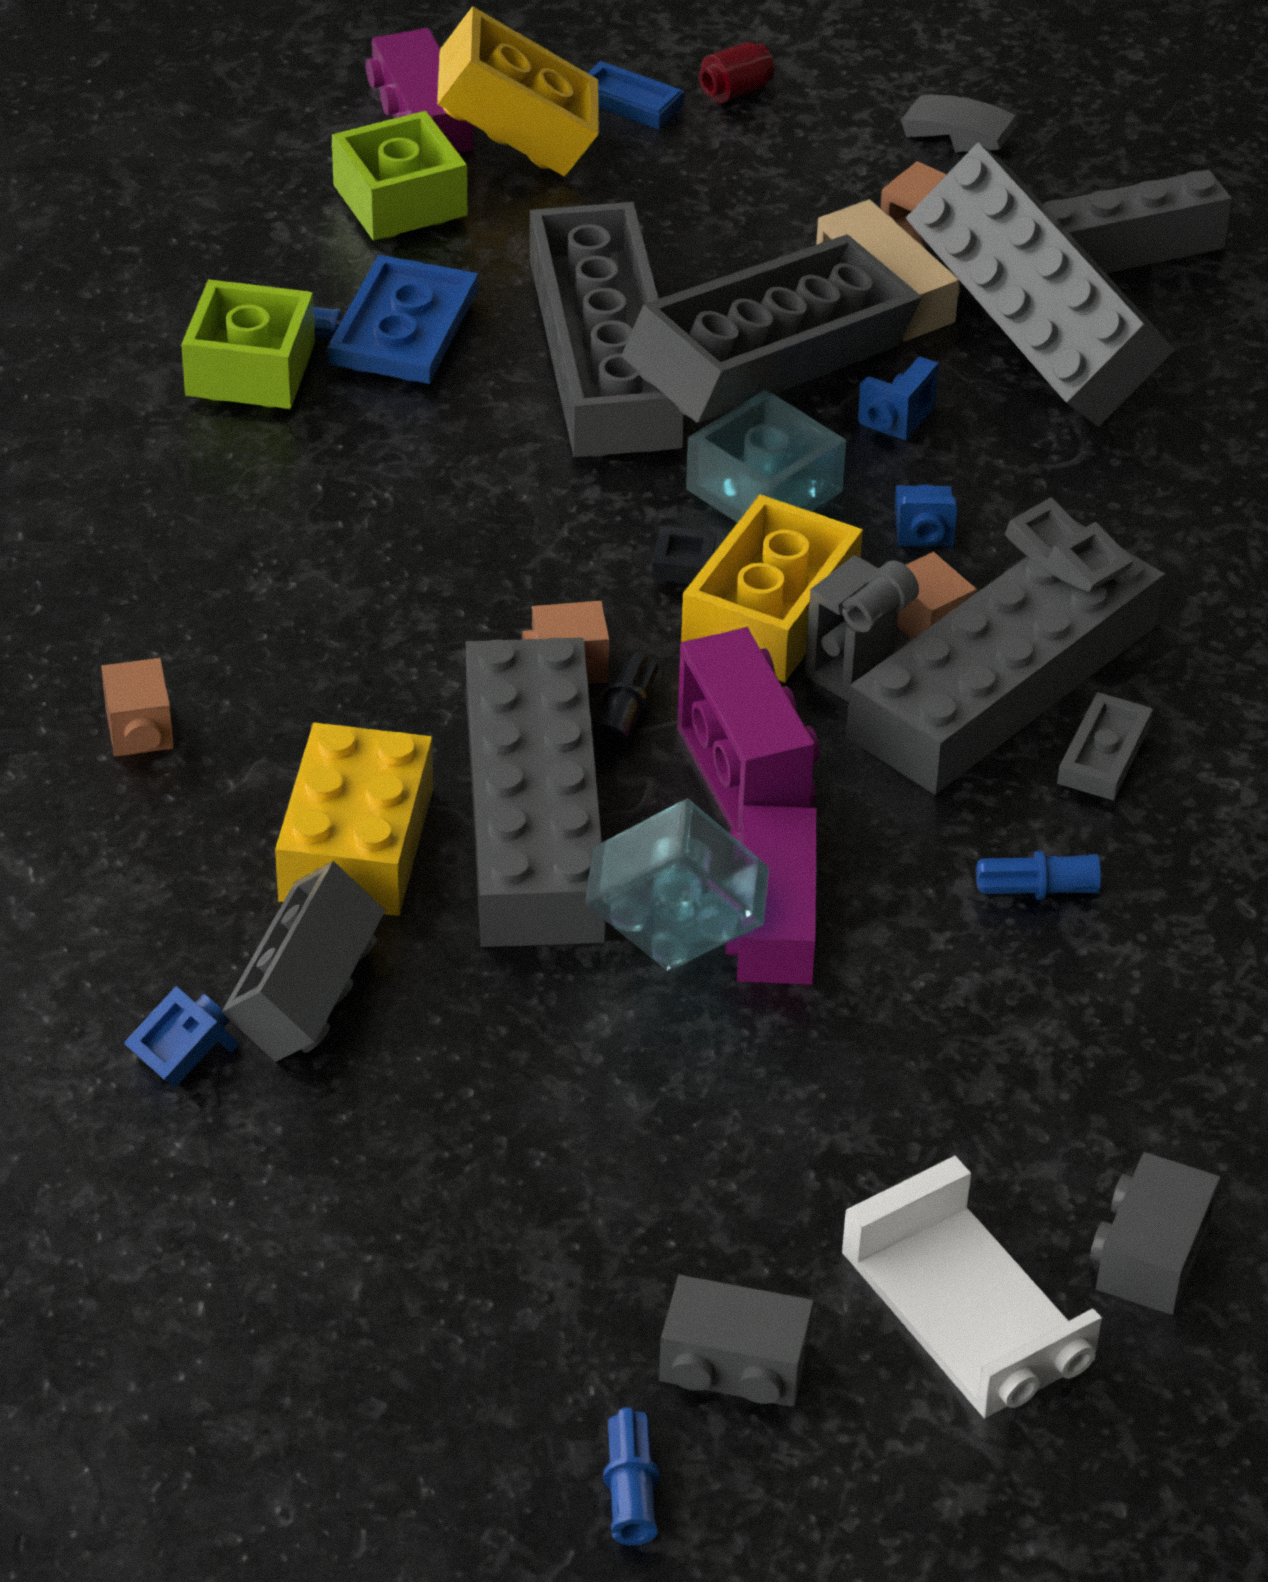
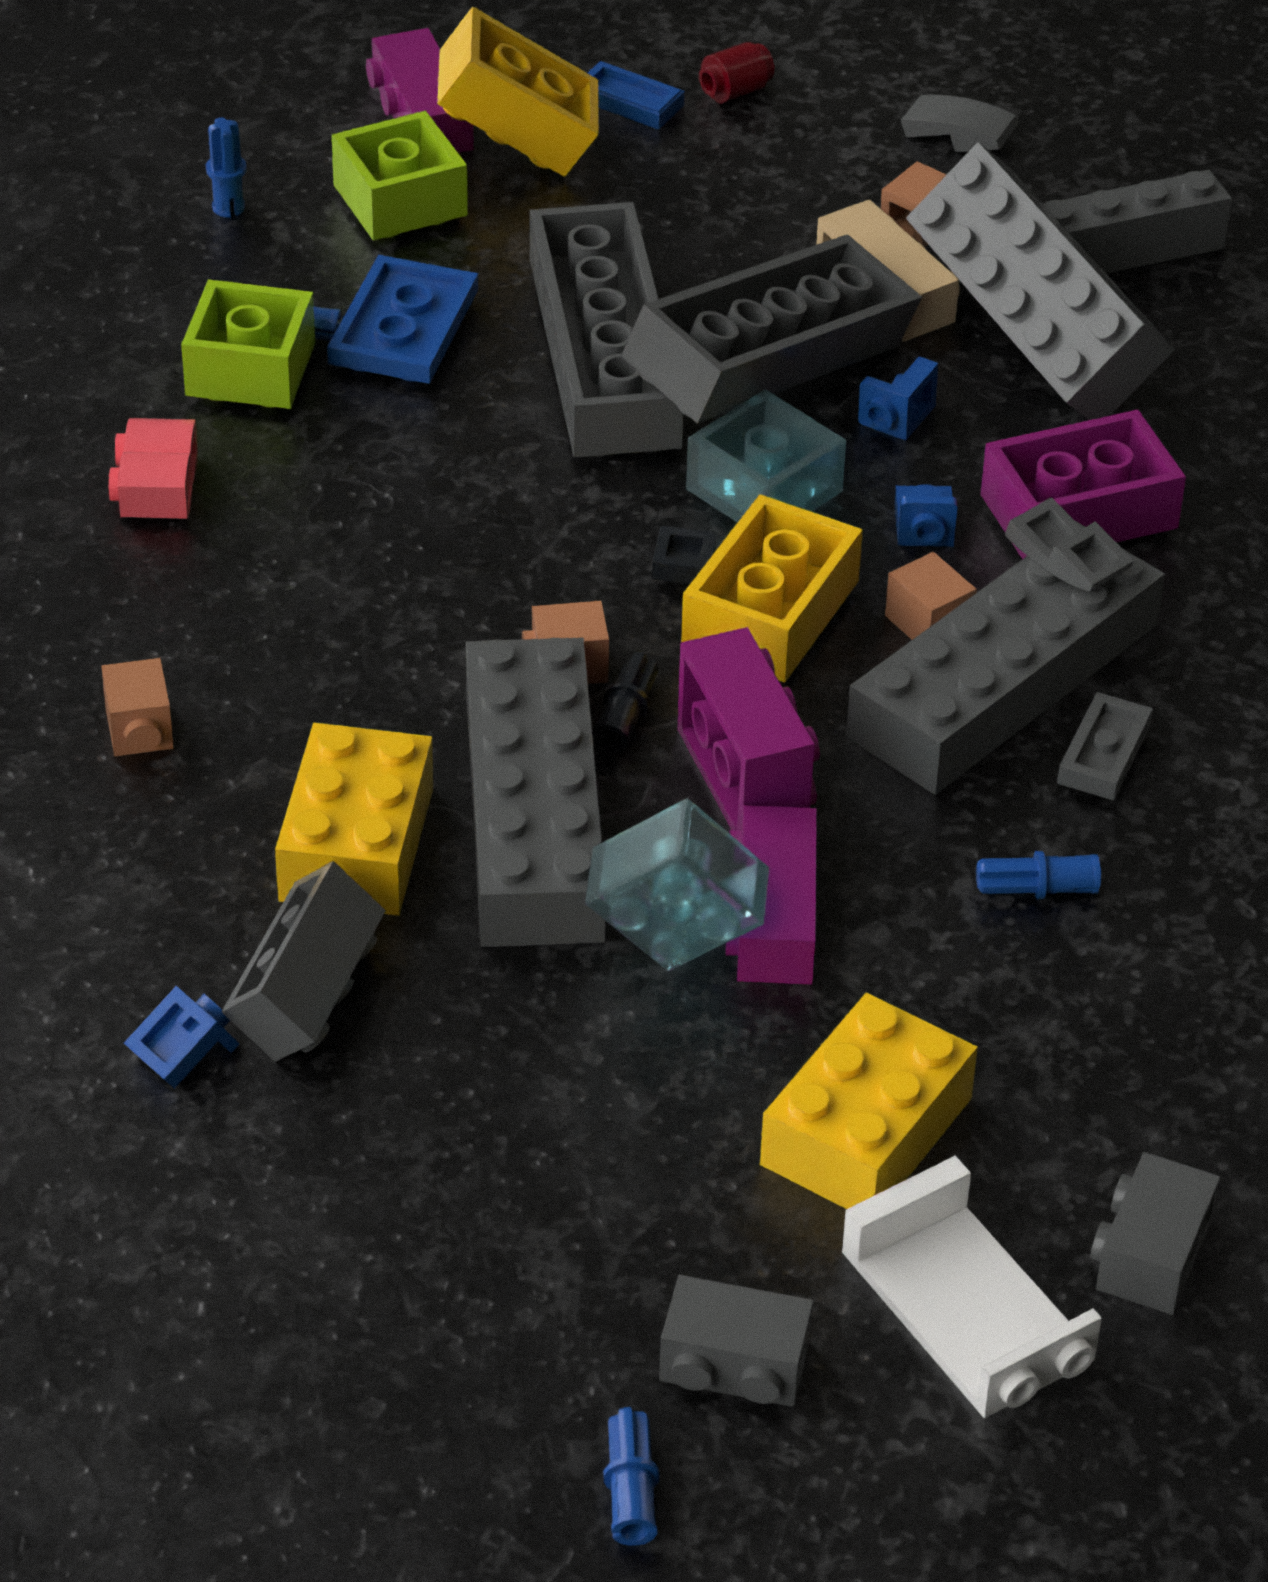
dark grey hinge [805,555,919,702] -> none
none -> coral brick [109,418,198,519]
none -> blue axle [206,117,247,217]
none -> yellow brick [760,993,978,1209]
none -> magenta brick [980,410,1186,559]

